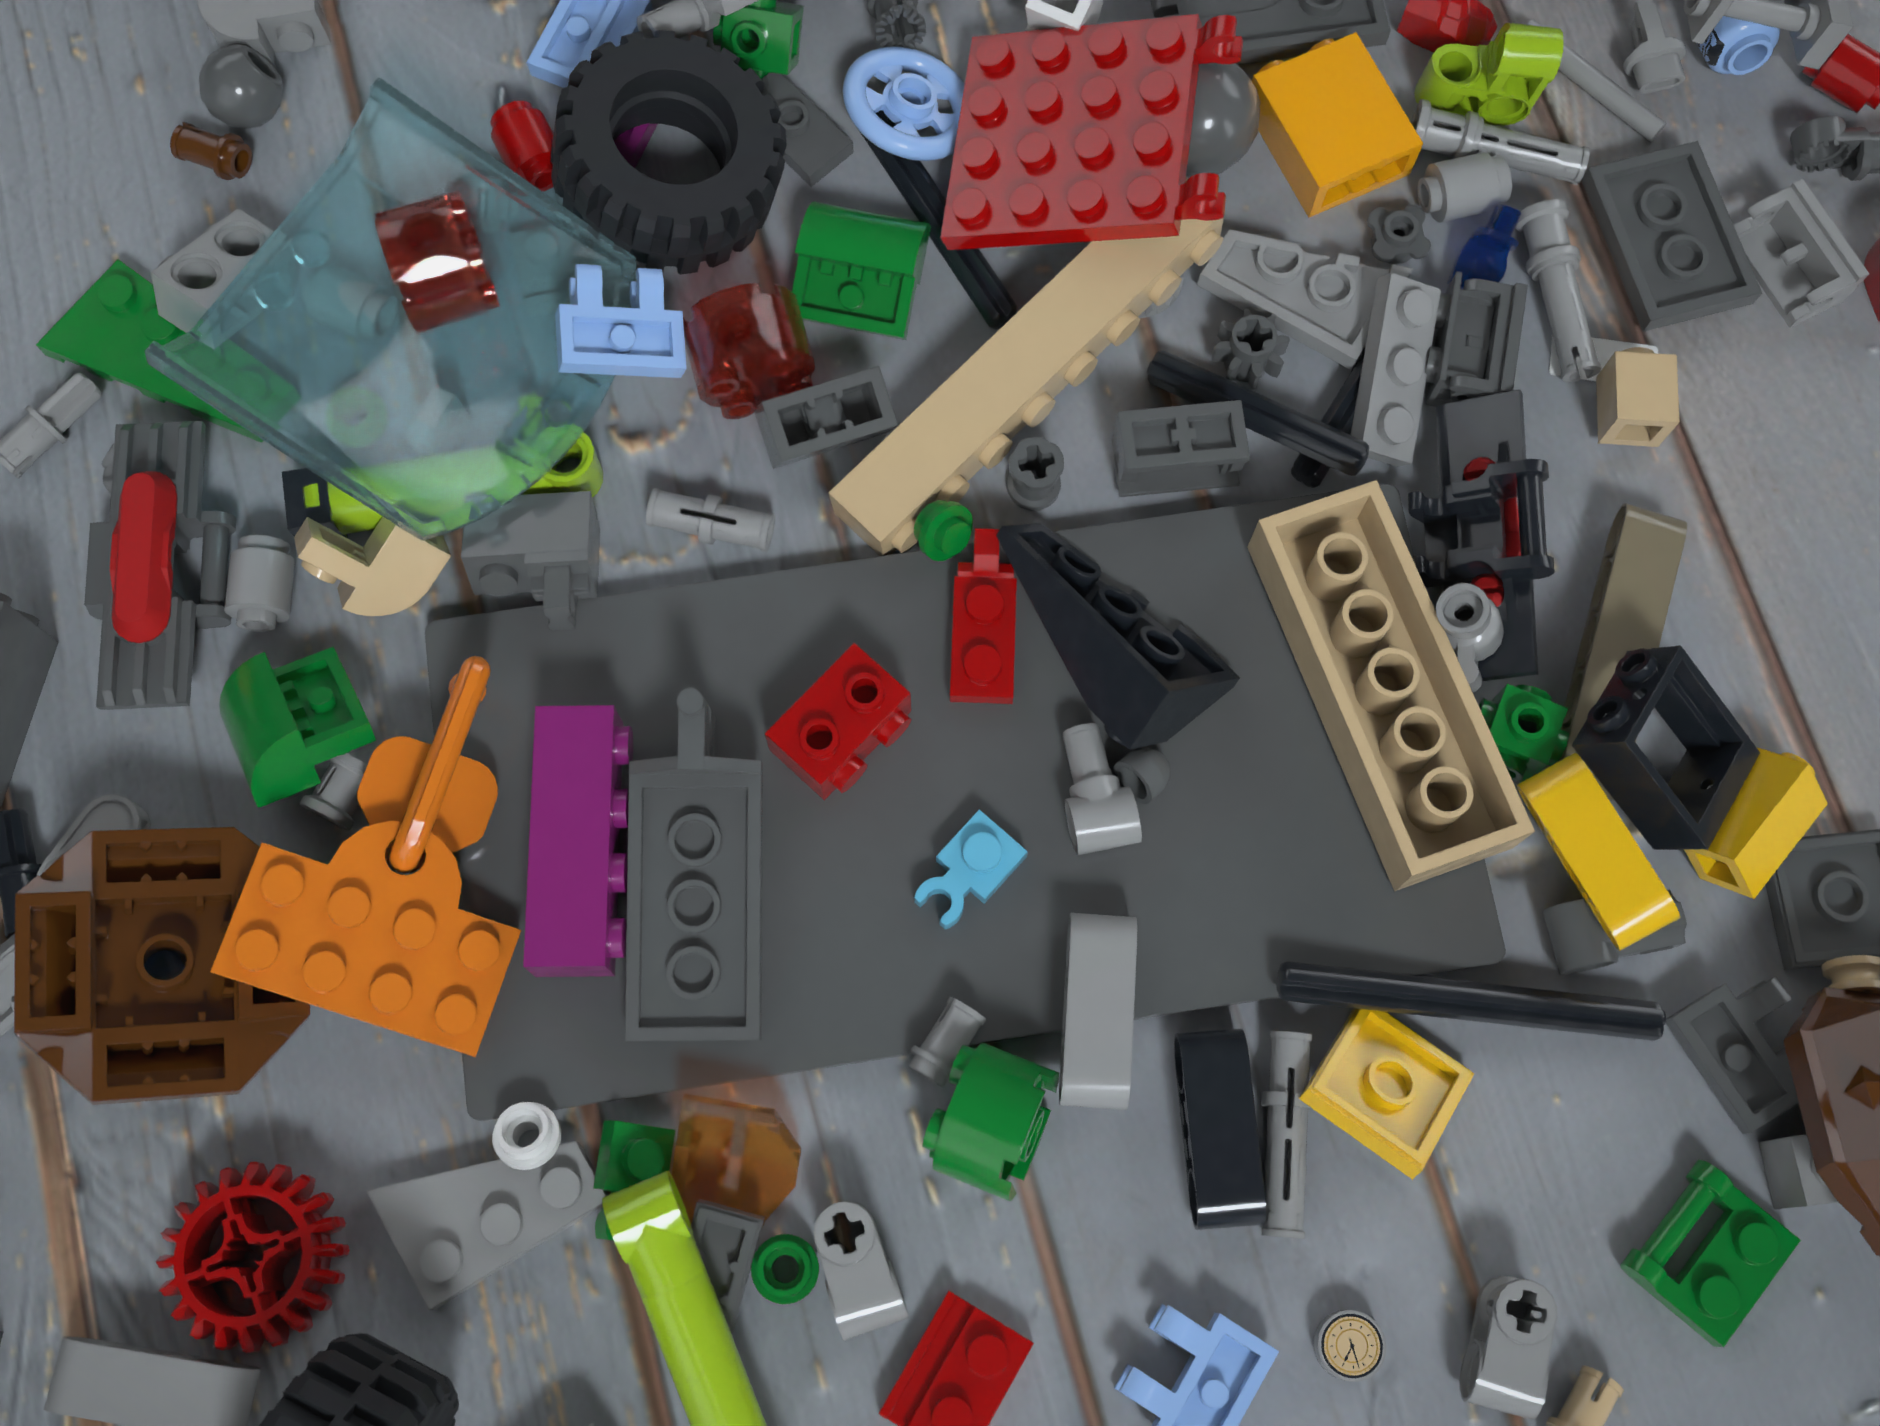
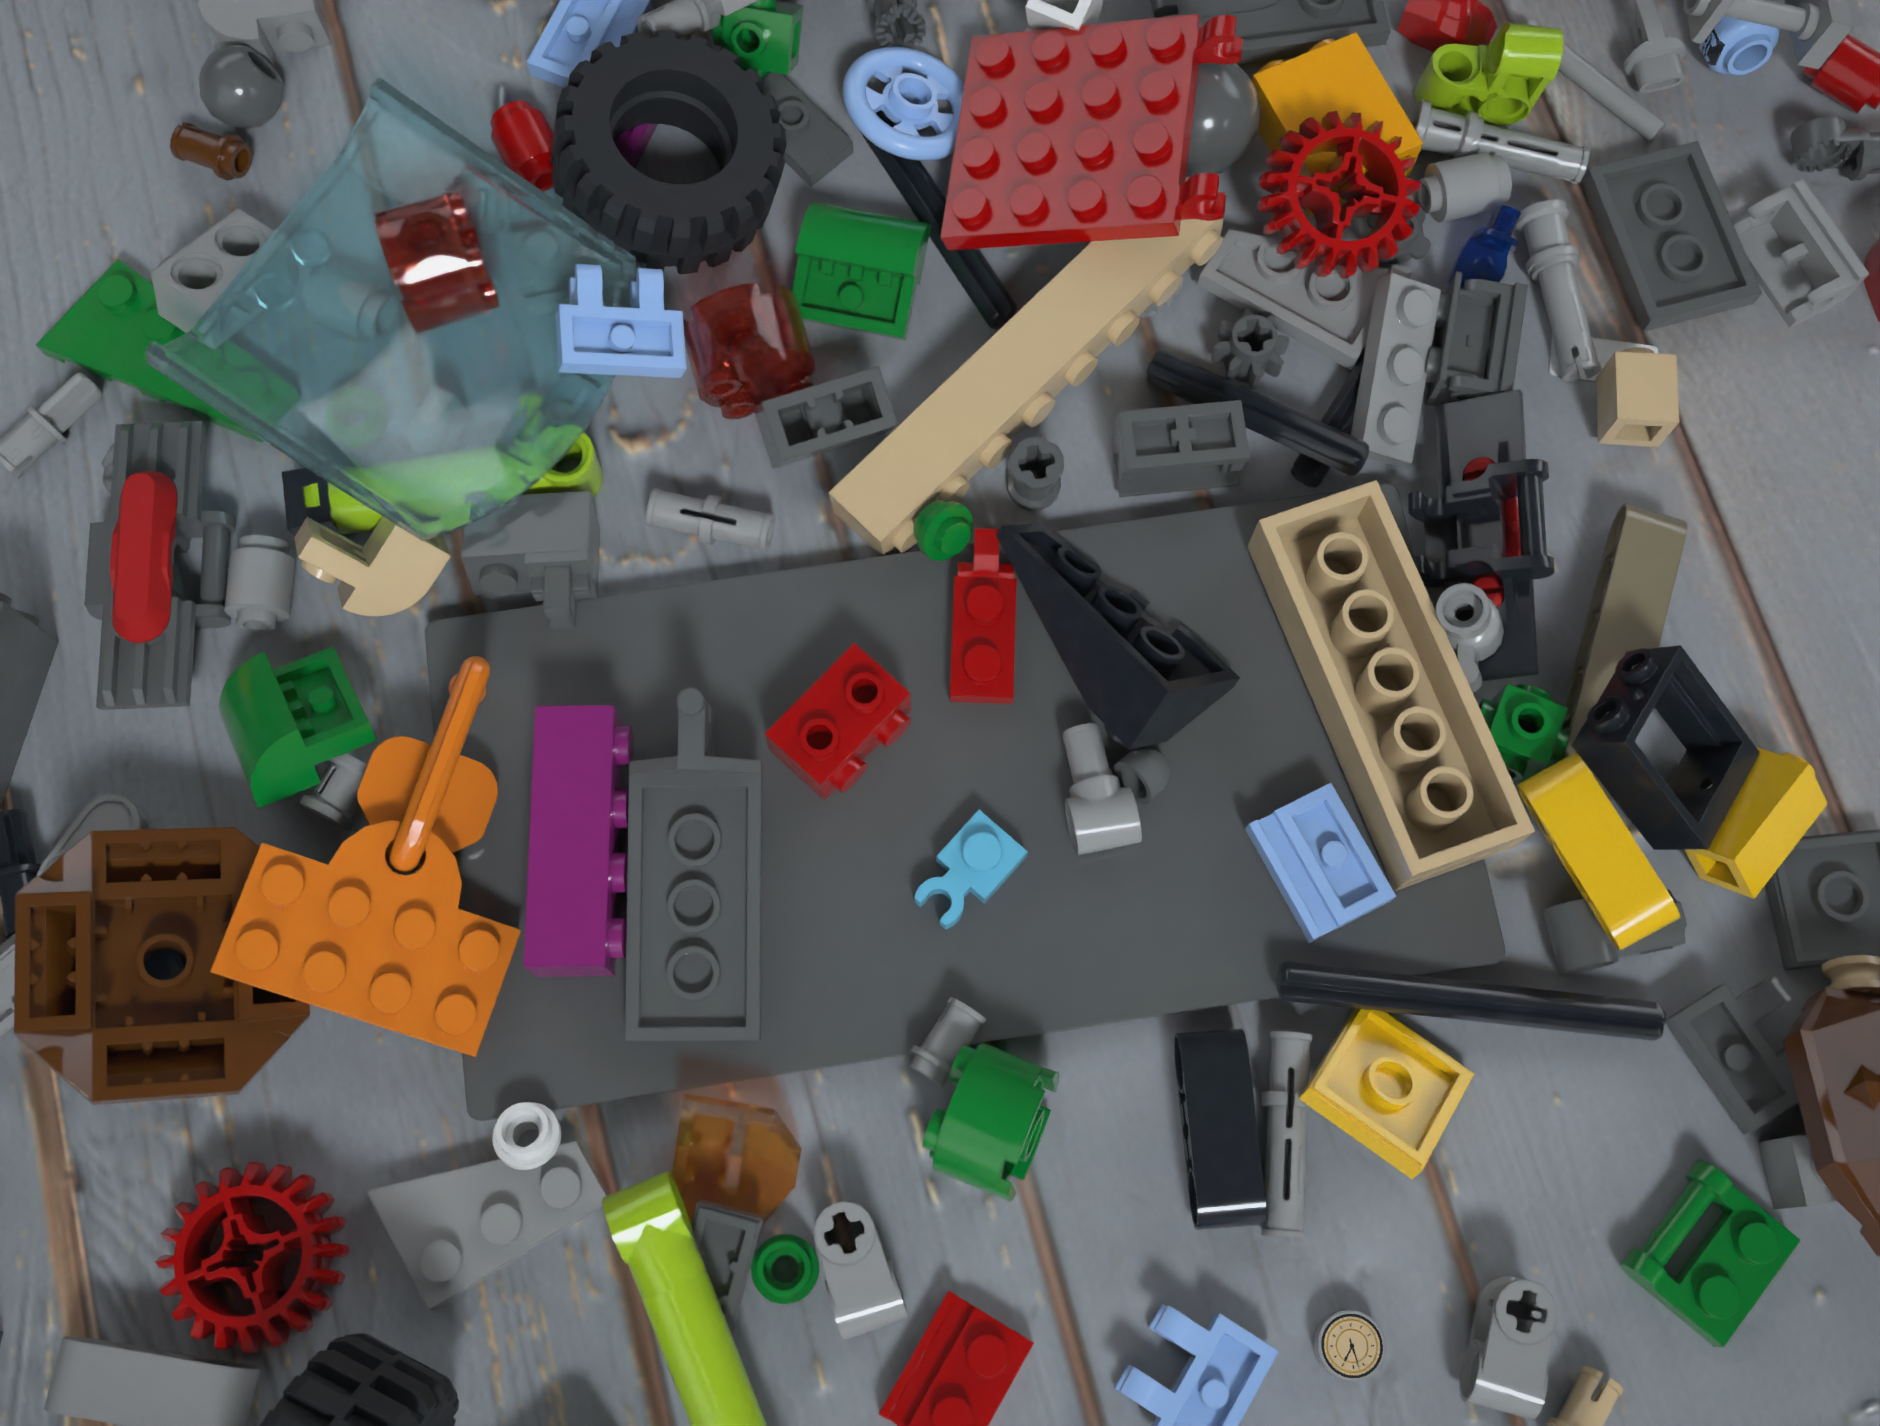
green plate [593,1120,675,1240] -> none
light grey beam [1059,913,1137,1110] -> none
none -> light blue plate [1245,783,1396,943]
none -> red gear [1257,111,1422,279]

